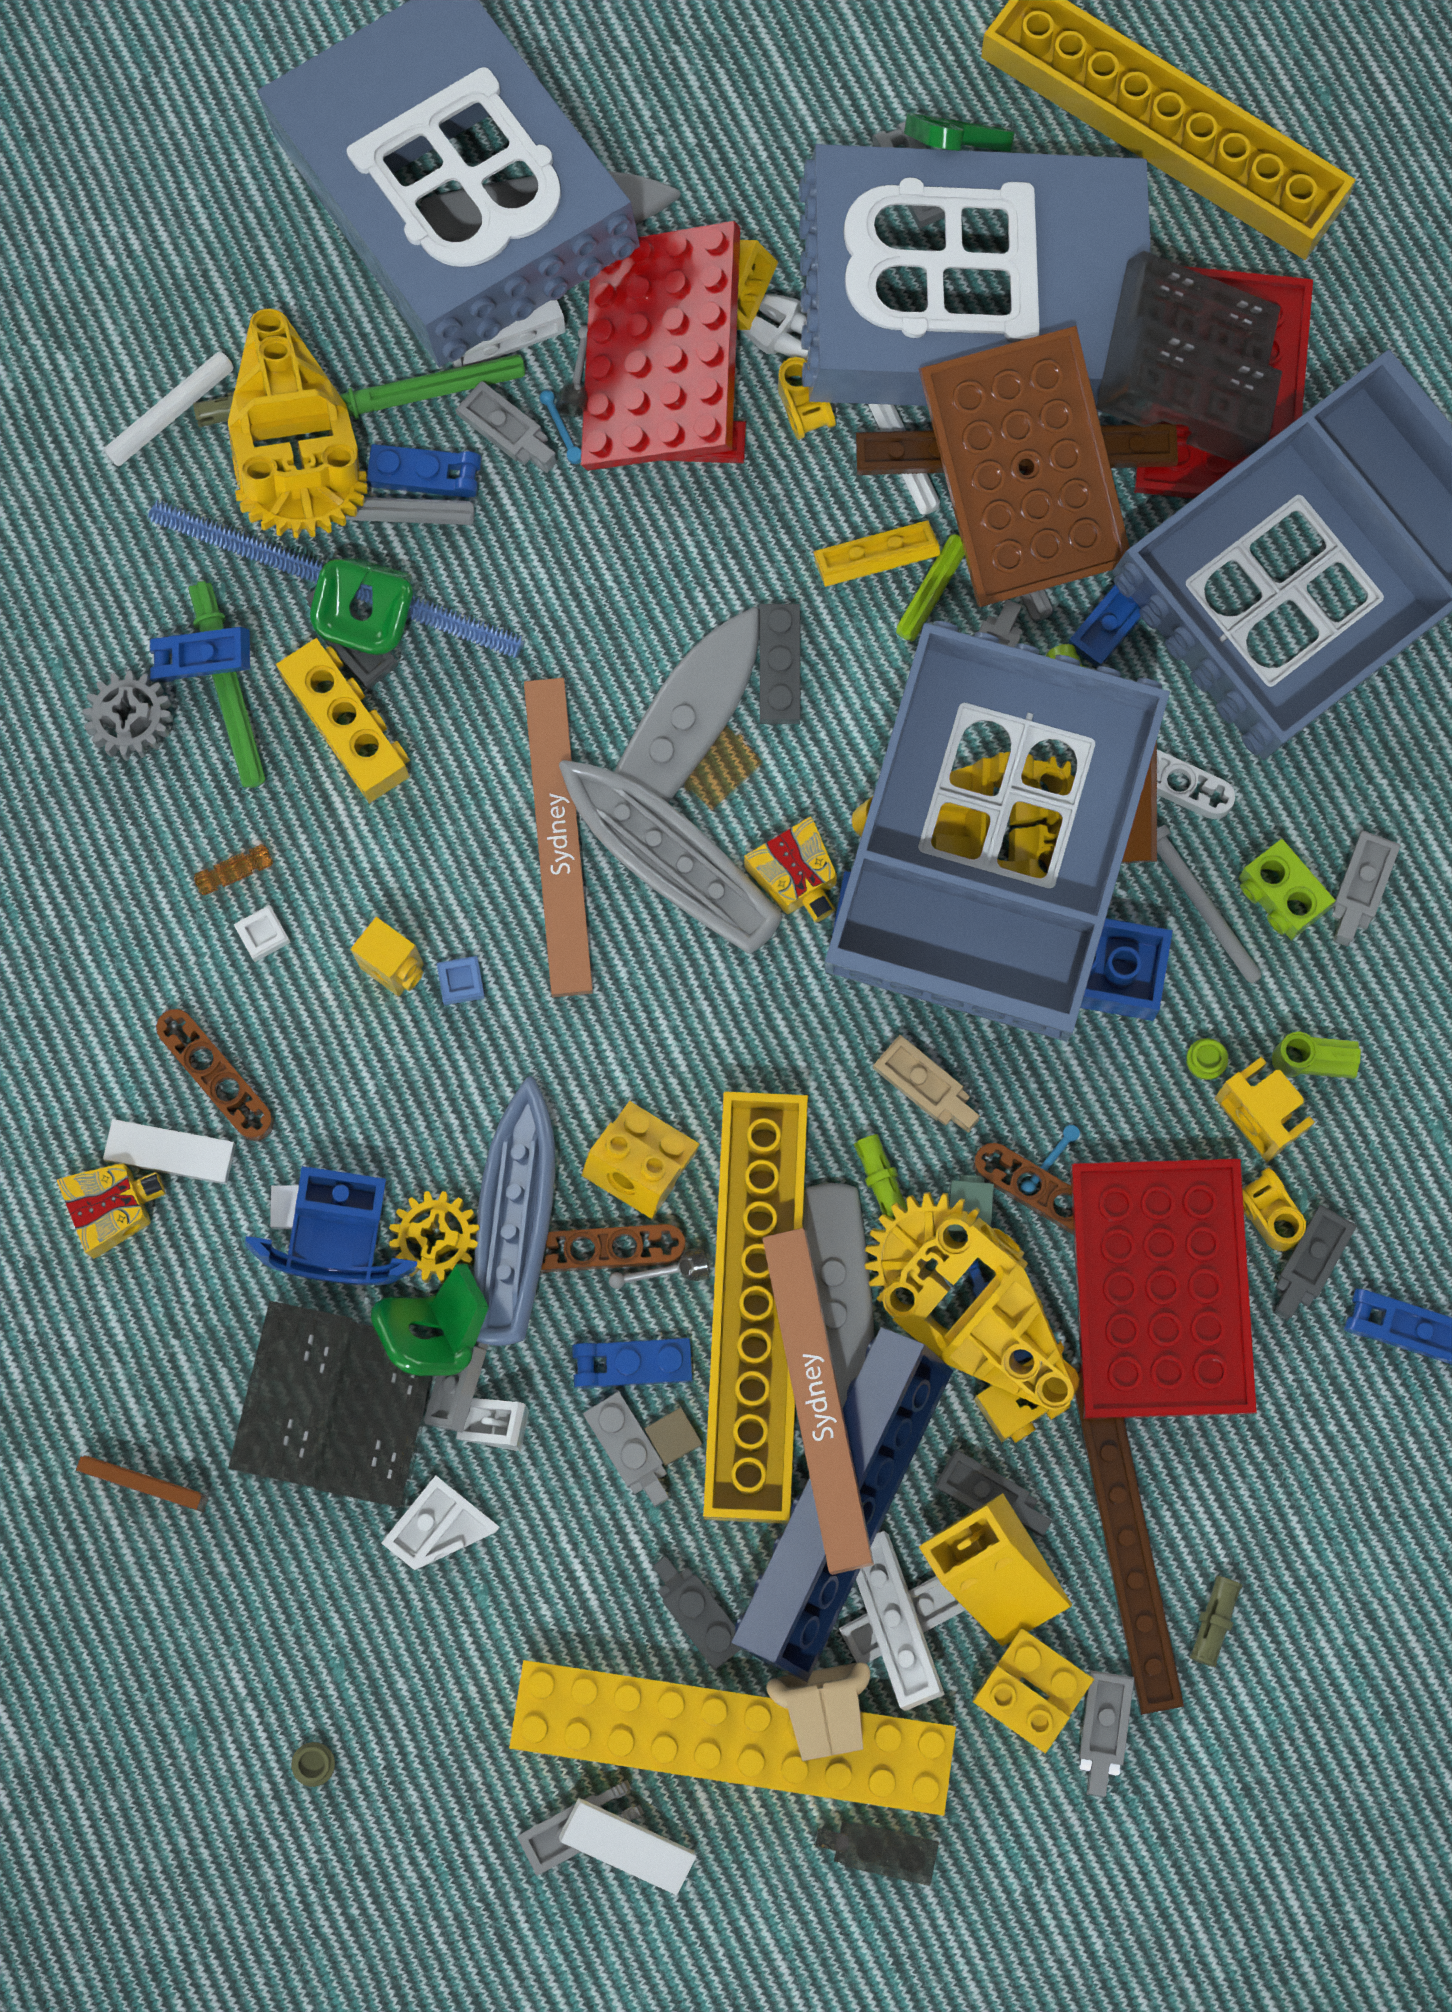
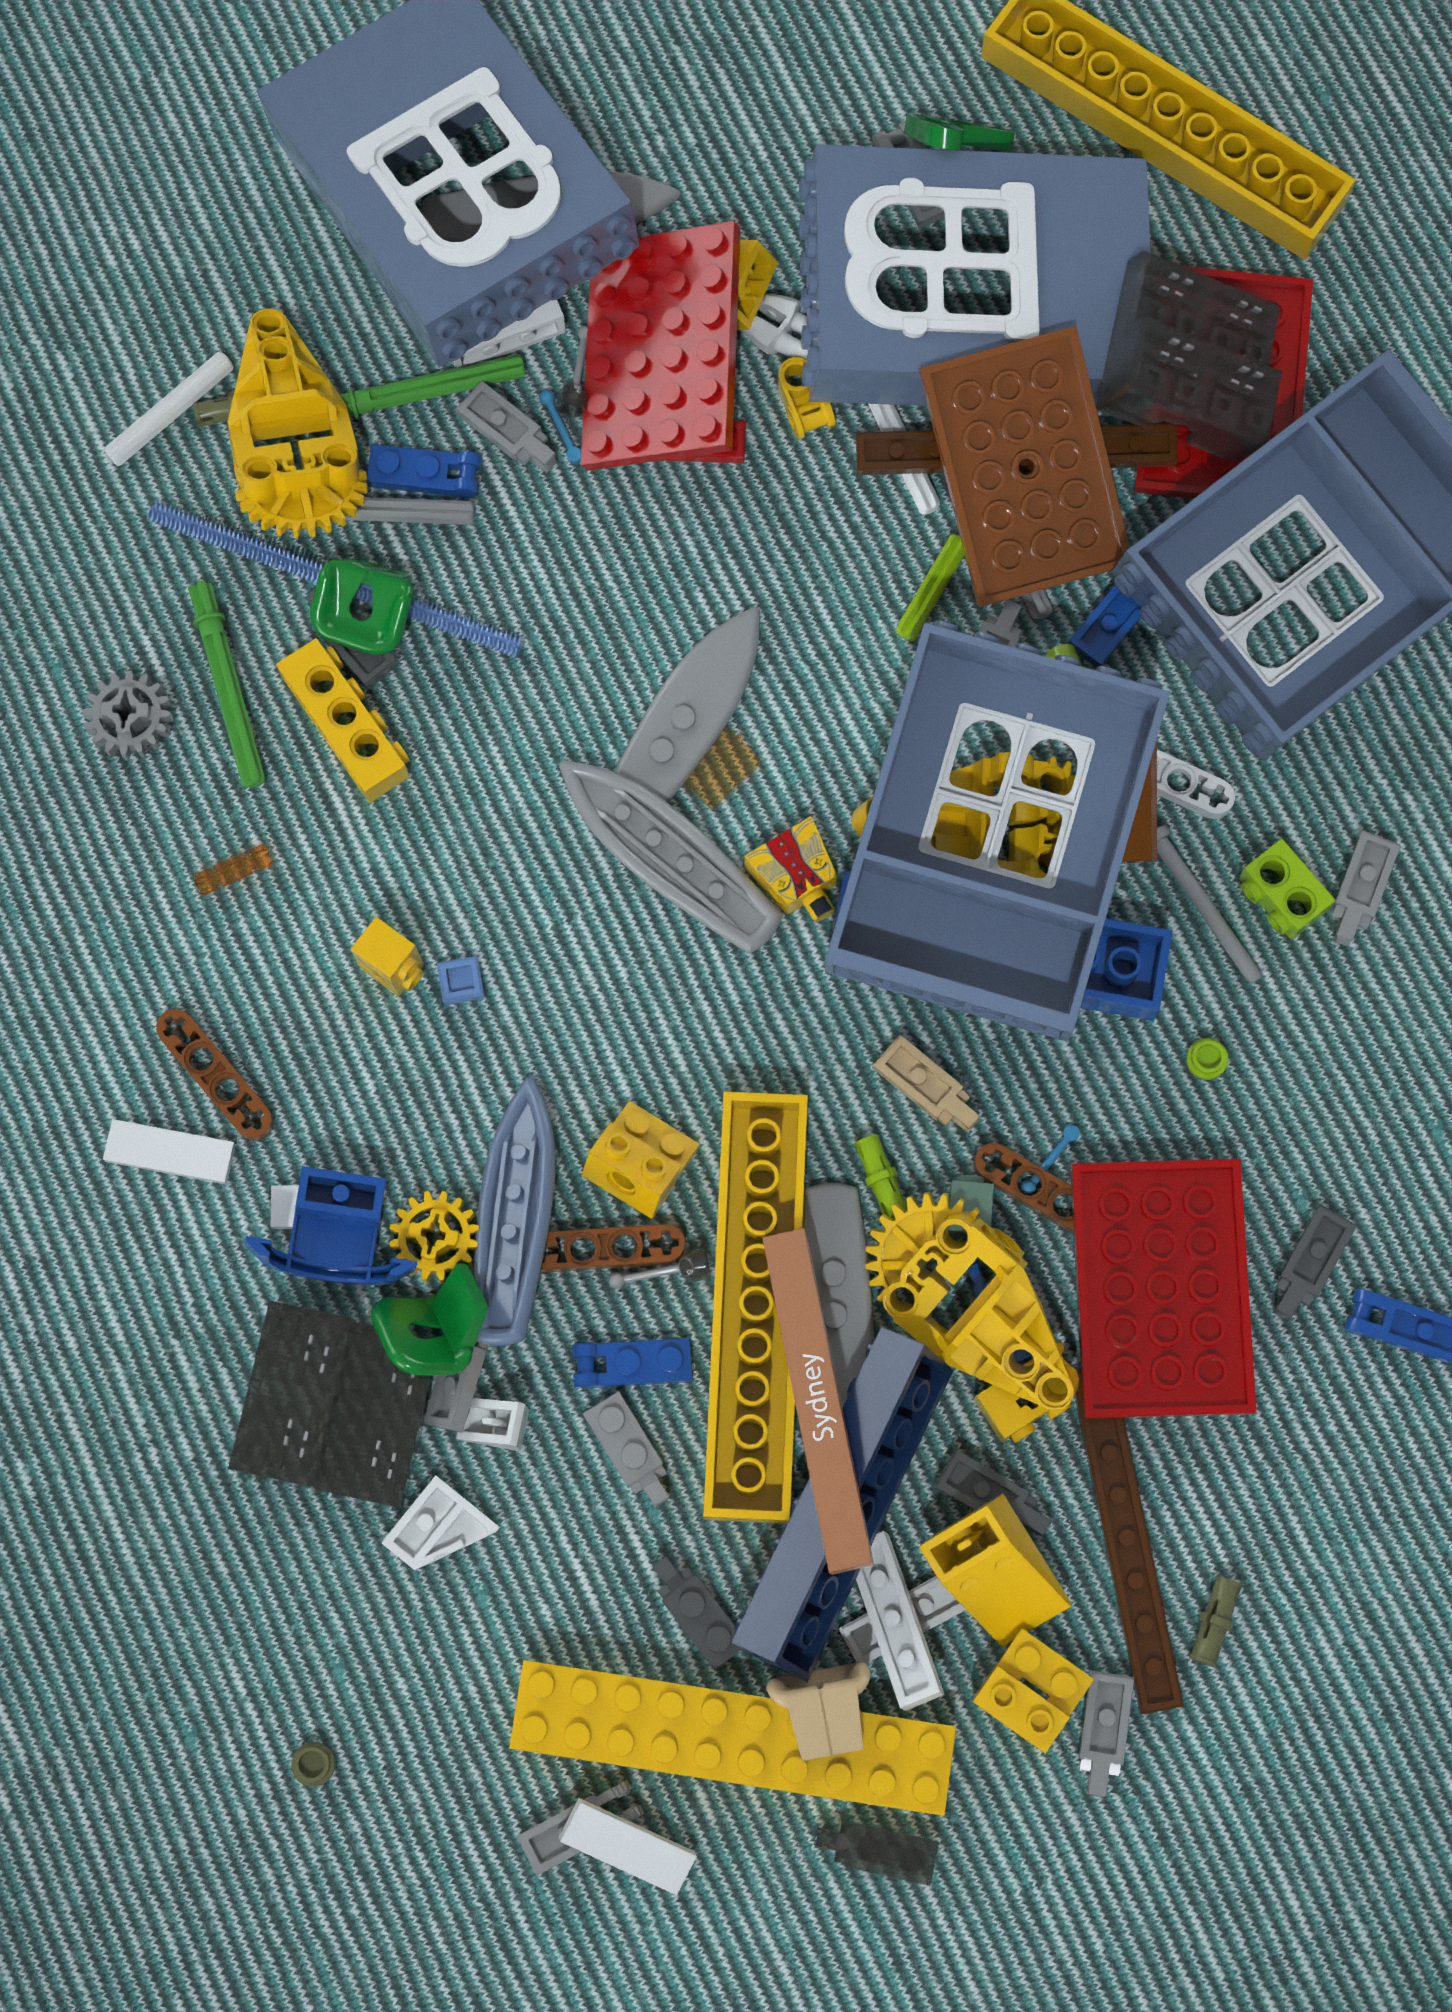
torso [57,1164,166,1259] -> none
dark orange tile [76,1455,209,1513] -> none
blue plate [150,627,250,682] -> none
white tile [234,905,291,962] -> none
nougat tile [524,678,593,998] -> none
dark tan tile [644,1407,702,1467] -> none
dark grey plate [760,604,800,724] -> none
yellow tile [813,520,940,587] -> none
yellow panel [1215,1057,1315,1163] -> none
yellow piece [1242,1167,1306,1251] -> none
lime piece [1271,1031,1361,1079] -> none

